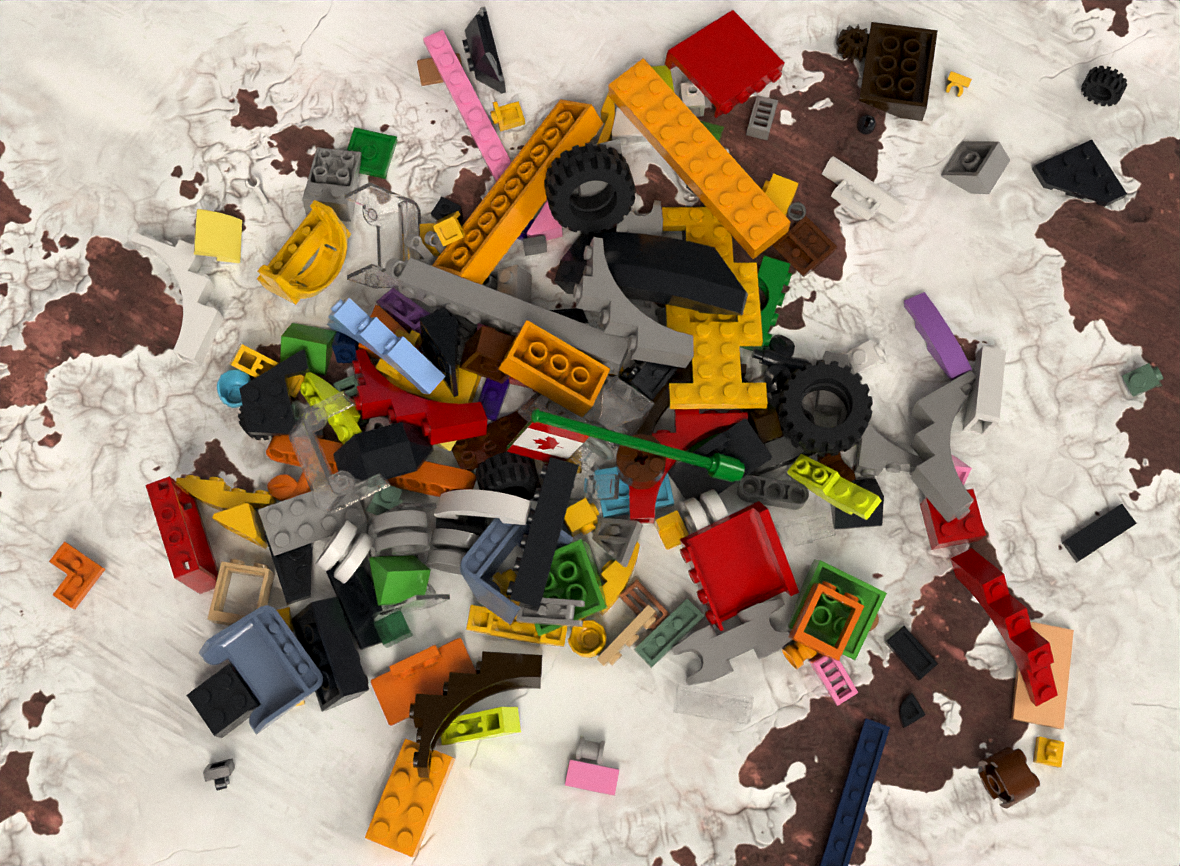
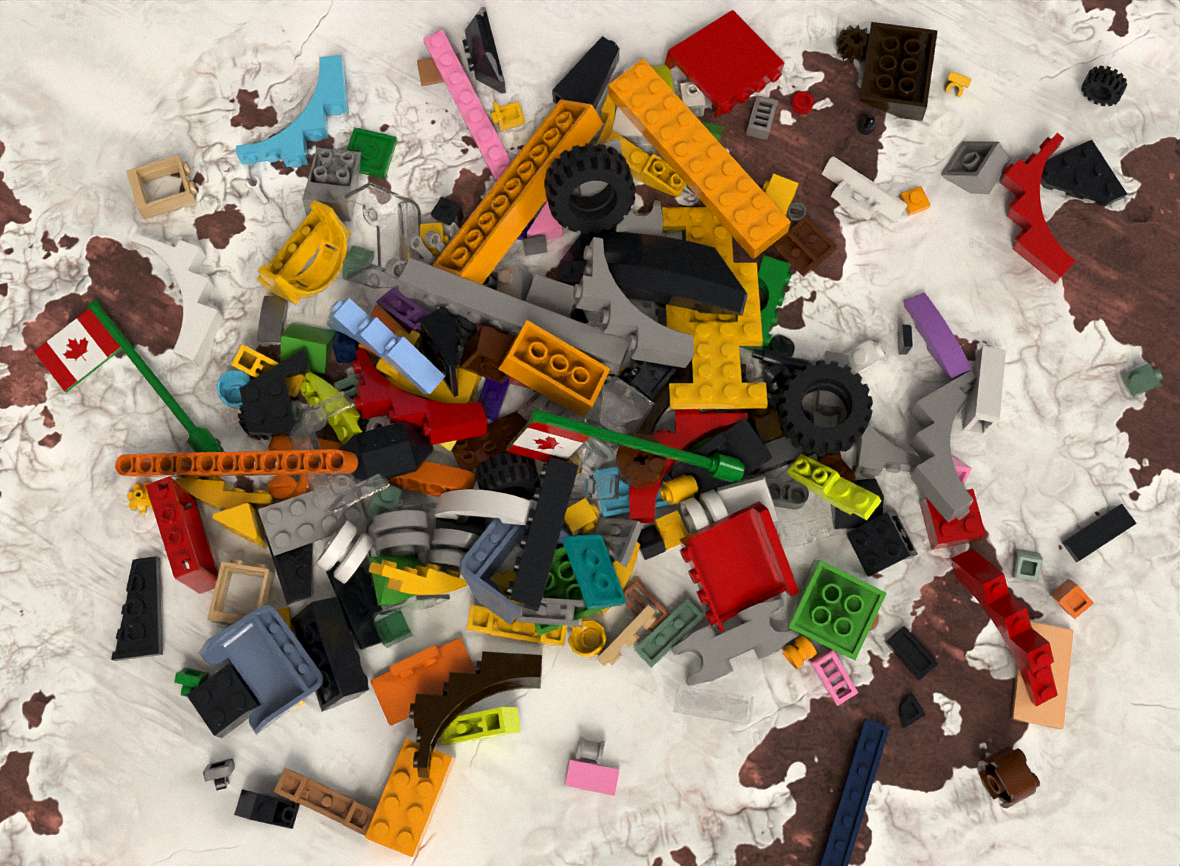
orange plate [49,542,106,610] -> none
light yellow slope [194,209,242,263] -> none
yellow panel [433,211,465,247] -> none
orange window [788,581,864,661] -> none
yellow tile [1033,736,1065,768] -> none
none -> flag [34,300,222,452]
none -> black wing [111,556,163,661]
none -> orange beam [115,449,358,477]
none -> tan window [126,154,198,219]
none -> yellow plant [127,483,153,514]
none -> green tile [174,667,209,697]
none -> black slope [234,789,300,829]
none -> medium azure arch [236,55,349,168]
none -> flat silver slope [257,296,288,343]
none -> medium nougat slope [273,768,376,836]
none -> sand green bracket [343,246,374,285]
none -> yellow slope [369,560,468,595]
none -> light grey slope [526,274,576,318]
none -> black slope [552,36,620,110]
none -> teal tile [562,535,627,609]
none -> yellow slope [605,131,686,198]
none -> black slope [637,524,666,560]
none -> yellow brick [660,475,698,505]
none -> white tile [717,475,778,523]
none -> red tile [791,91,814,115]
none -> black bracket [847,511,918,577]
none -> black tile [898,325,913,355]
none -> light orange plate [899,186,931,216]
none -> red arch [1001,133,1076,284]
none -> sand green slope [1013,549,1043,581]
none -> orange brick [1050,579,1094,619]

